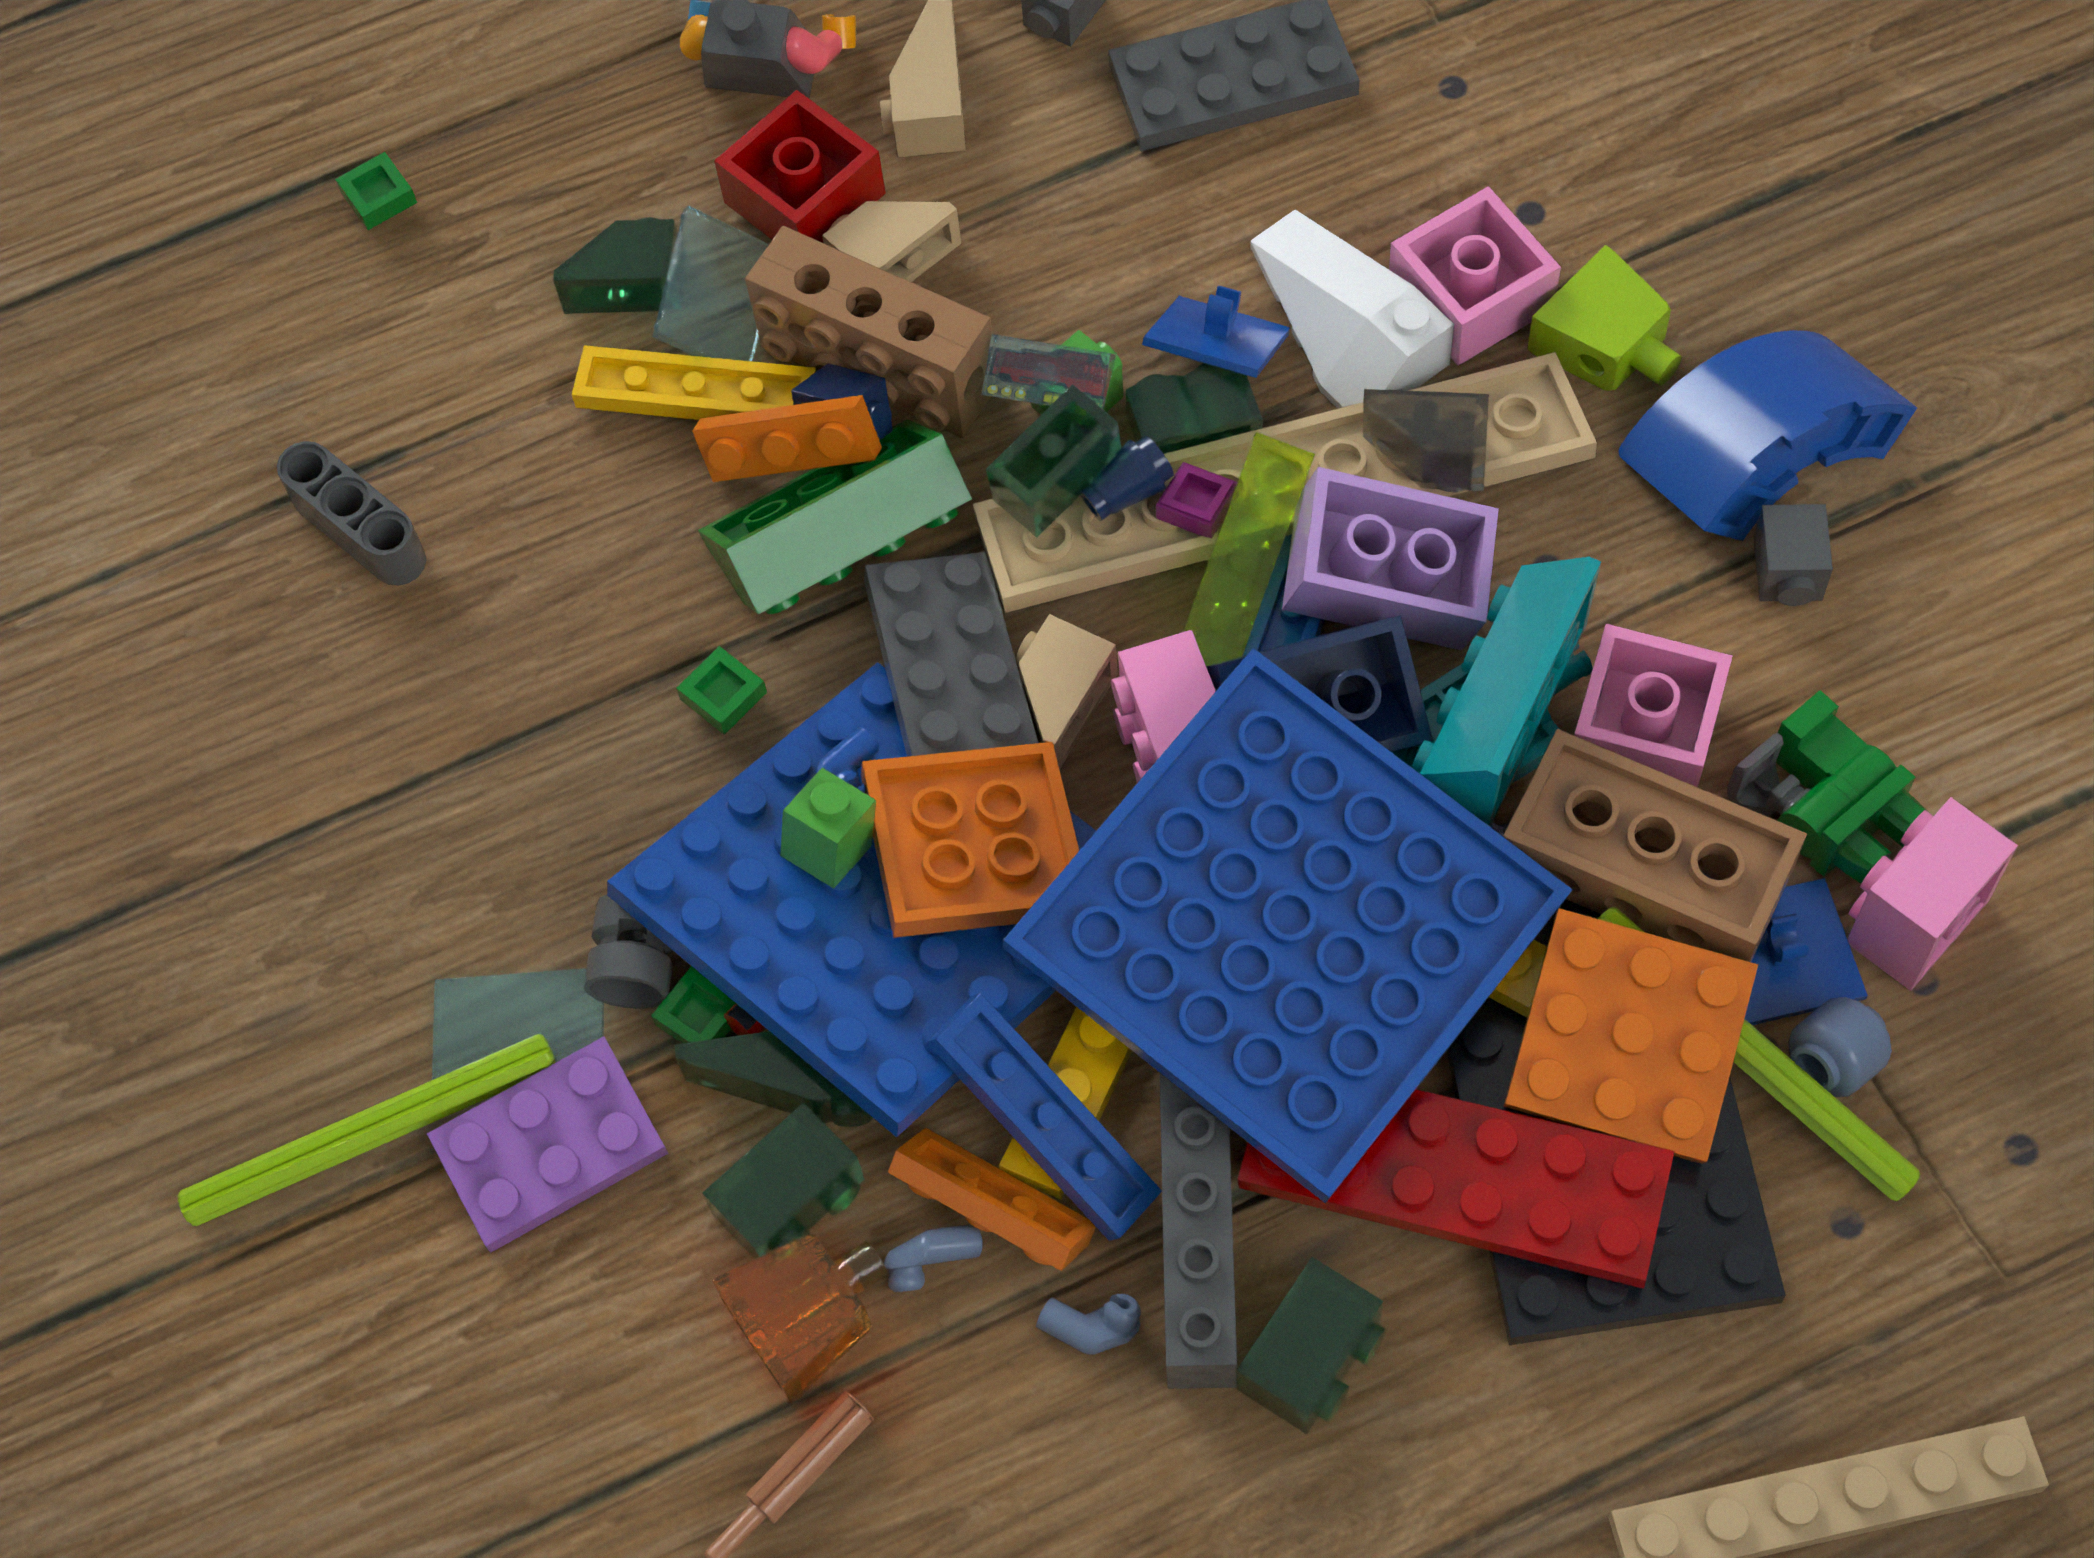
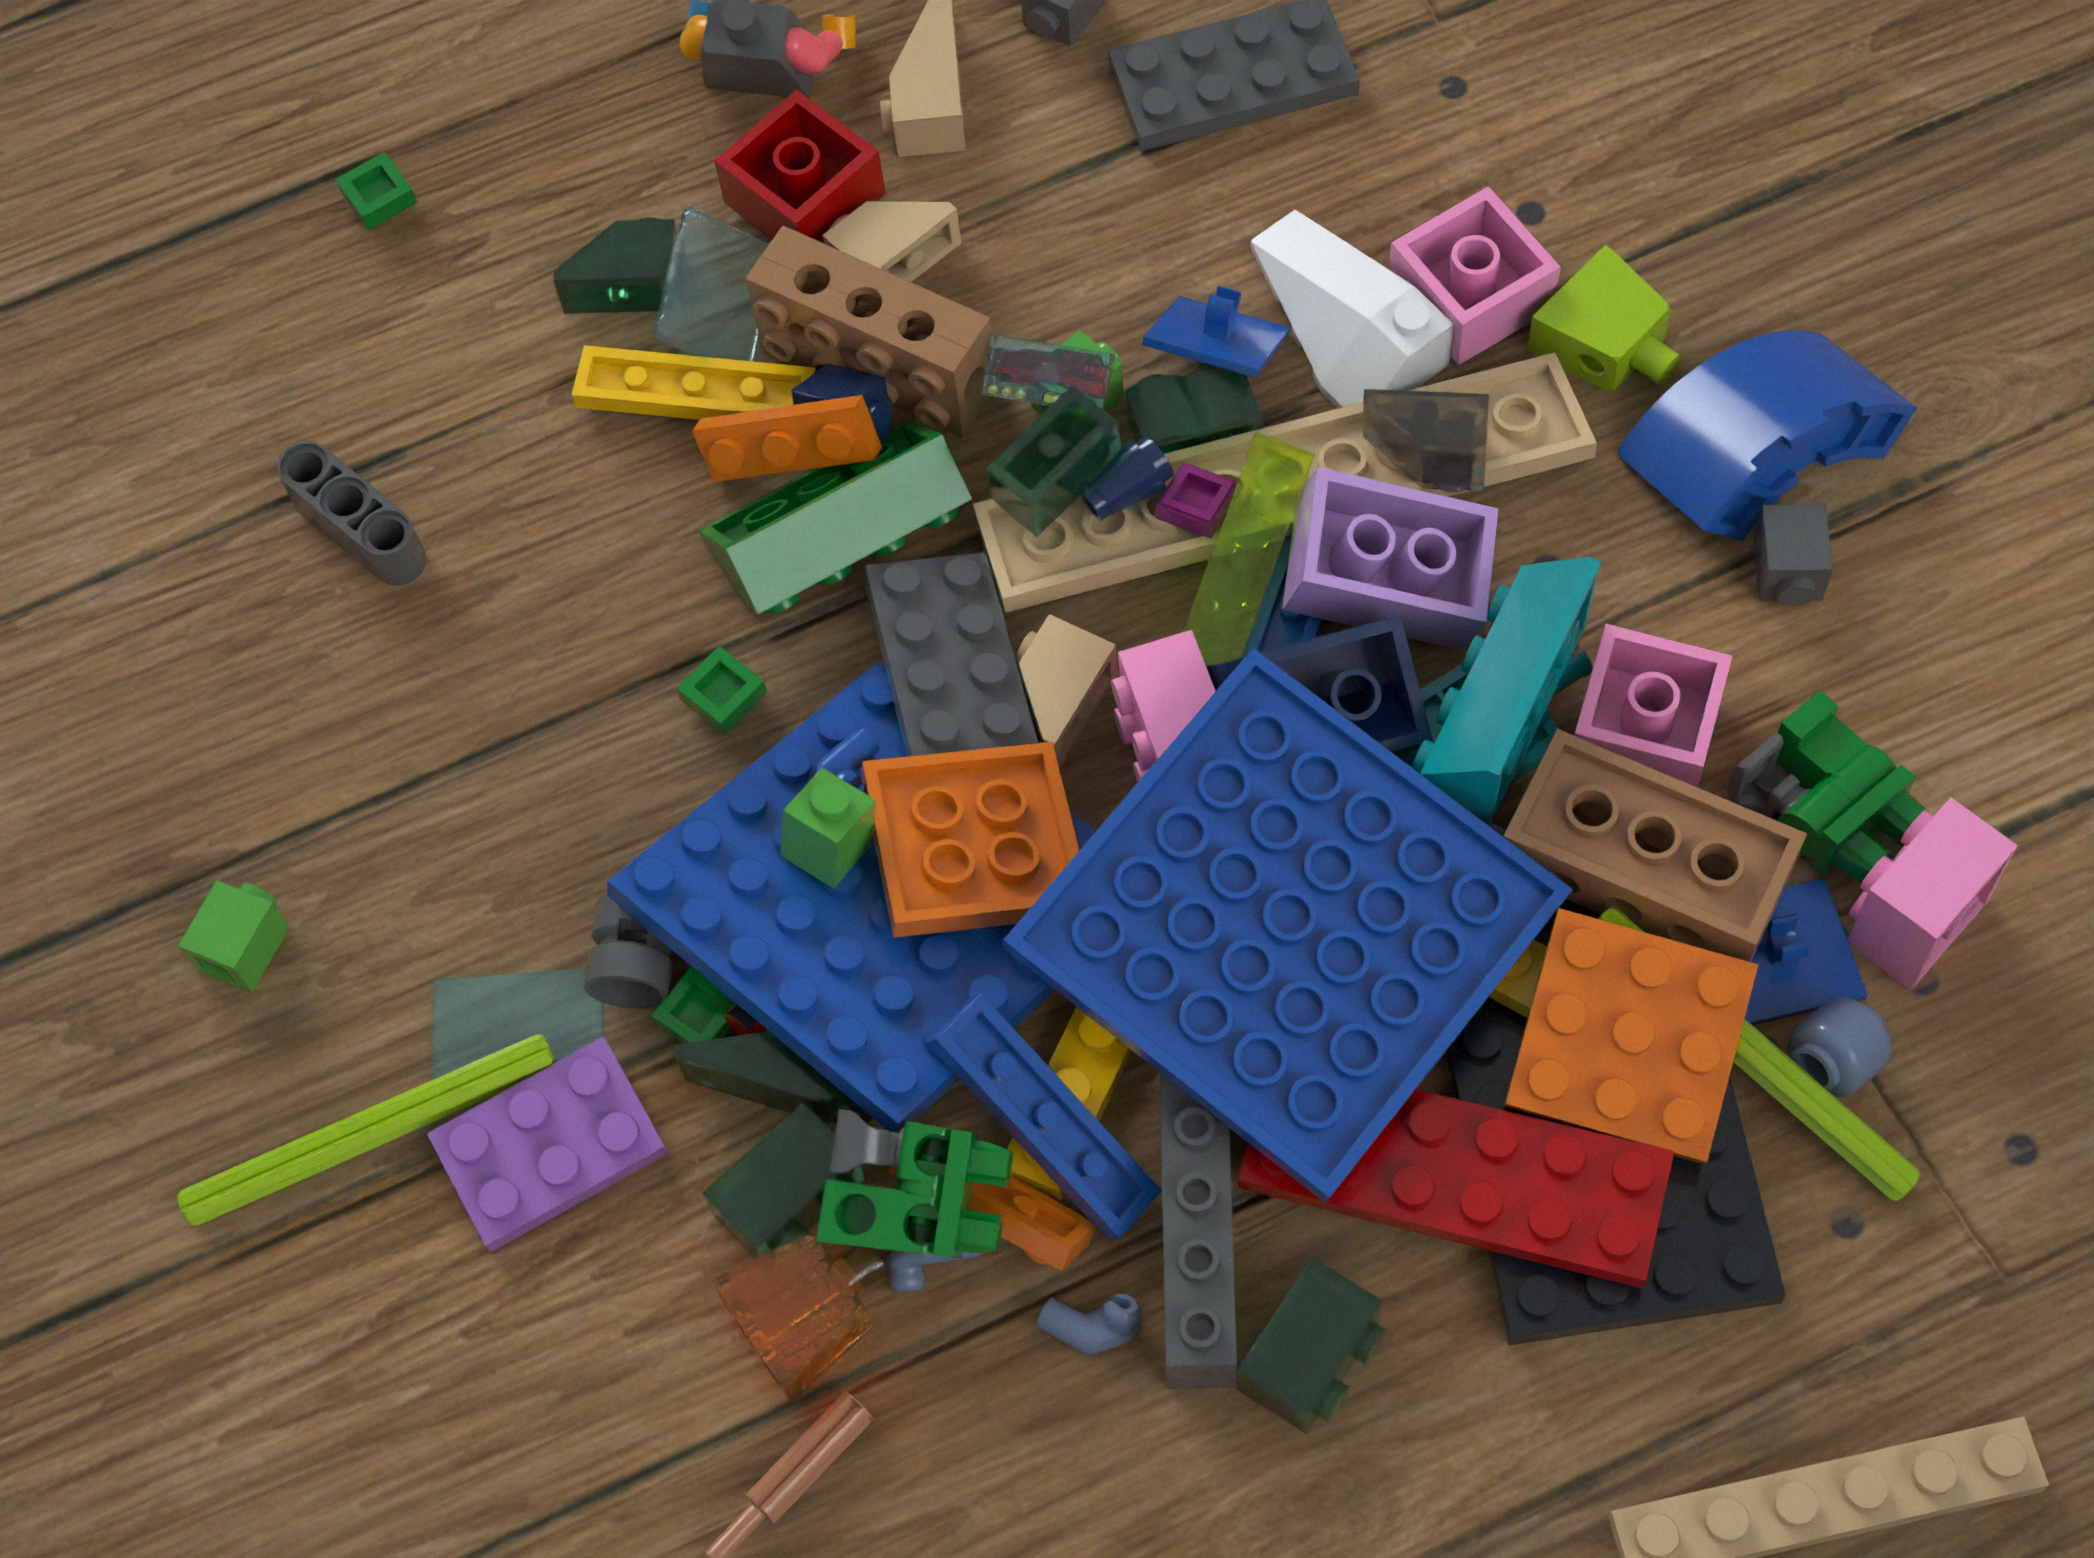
none -> bright green brick [178,880,290,993]
none -> green hips [816,1109,1014,1259]

